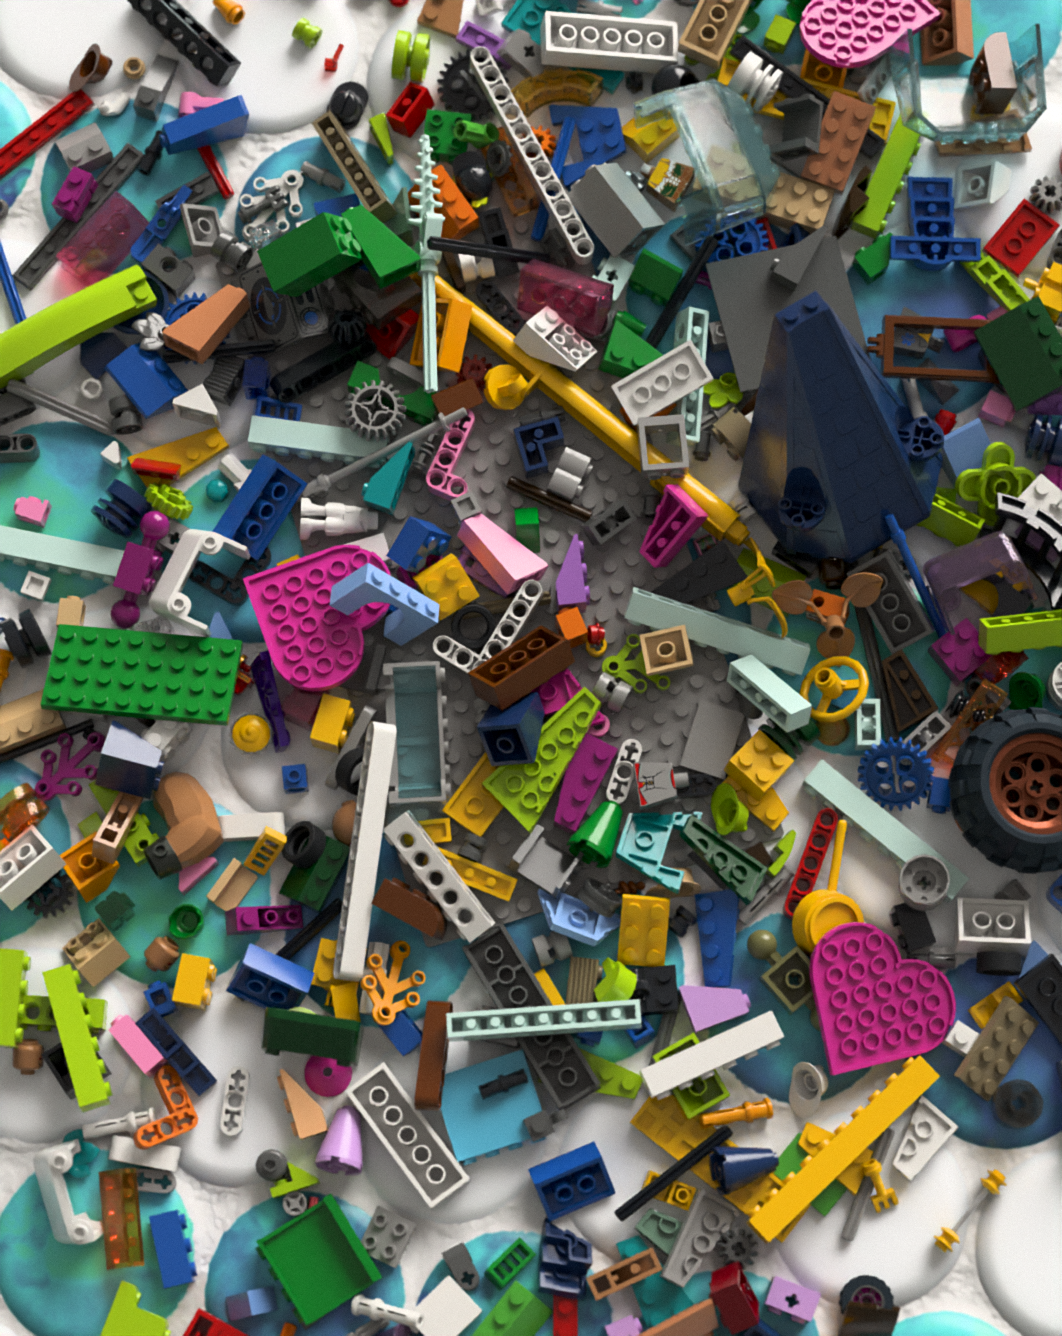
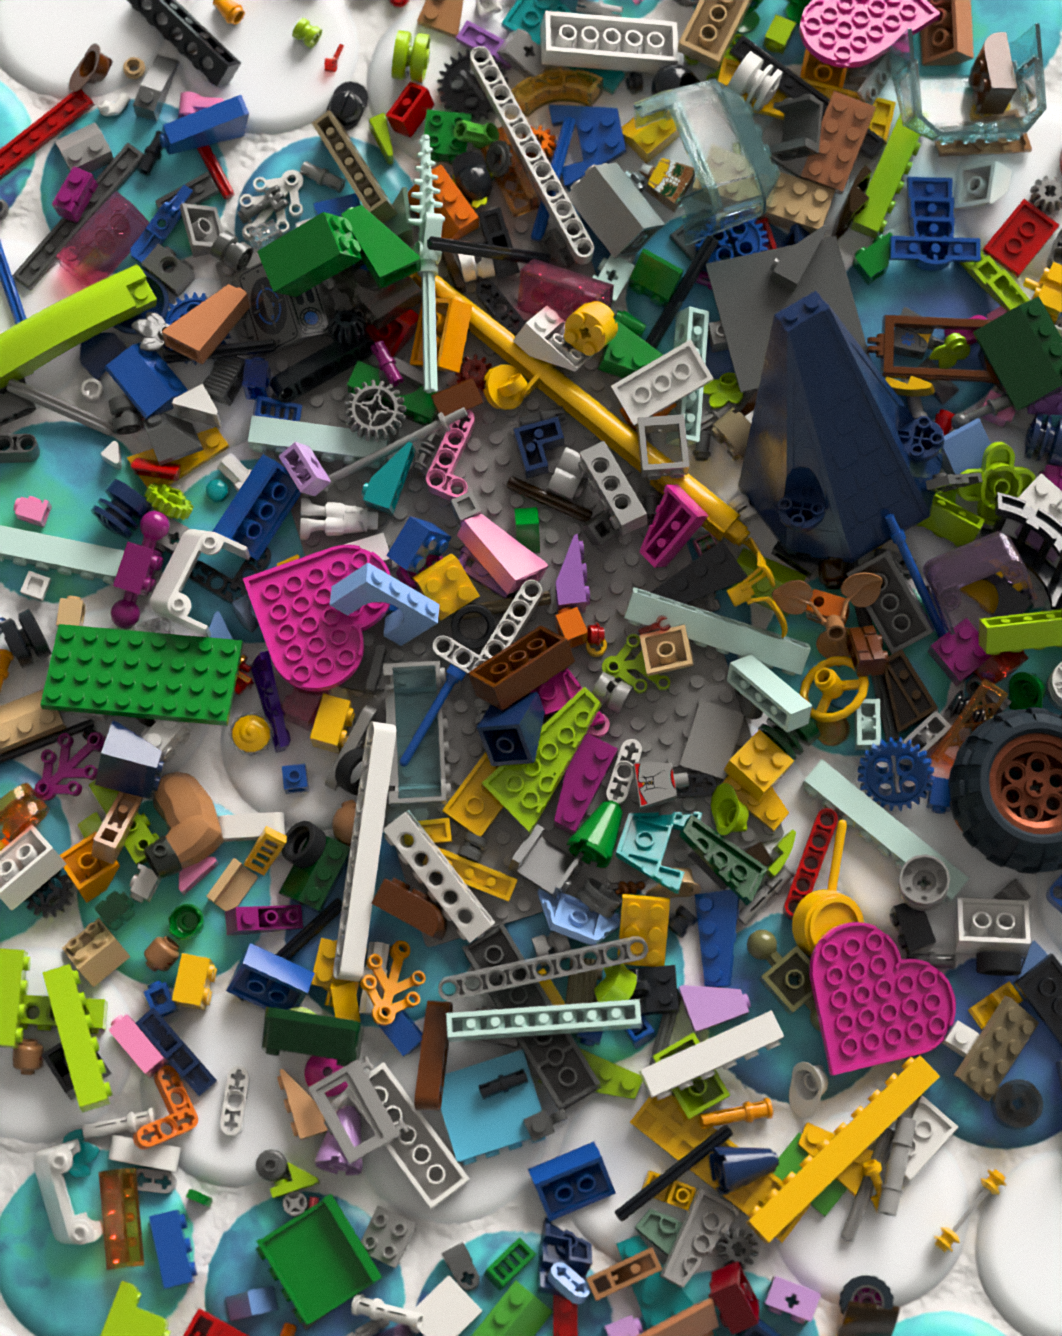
none -> white brick [129,864,162,903]
none -> dark grey slope [143,413,203,466]
none -> green tile [186,1189,213,1208]
none -> sand blue hair [231,594,259,633]
none -> lavender brick [279,442,331,496]
none -> light grey piece [308,1056,409,1164]
none -> magenta pin [371,341,404,387]
none -> blue piece [399,664,466,767]
none -> light grey beam [438,936,648,1000]
none -> light blue beam [548,1263,590,1304]
none -> yellow brick [563,301,618,356]
none -> light grey brick [578,441,647,536]
none -> clear red hand [638,615,671,635]
none -> reddish brown brick [846,626,889,677]
none -> light grey piece [877,1117,916,1216]
none -> yellow slope [885,376,935,397]
none -> dark grey wing [925,473,983,493]
none -> lime plate [929,333,970,369]
none -> dark grey pin [951,394,1012,430]

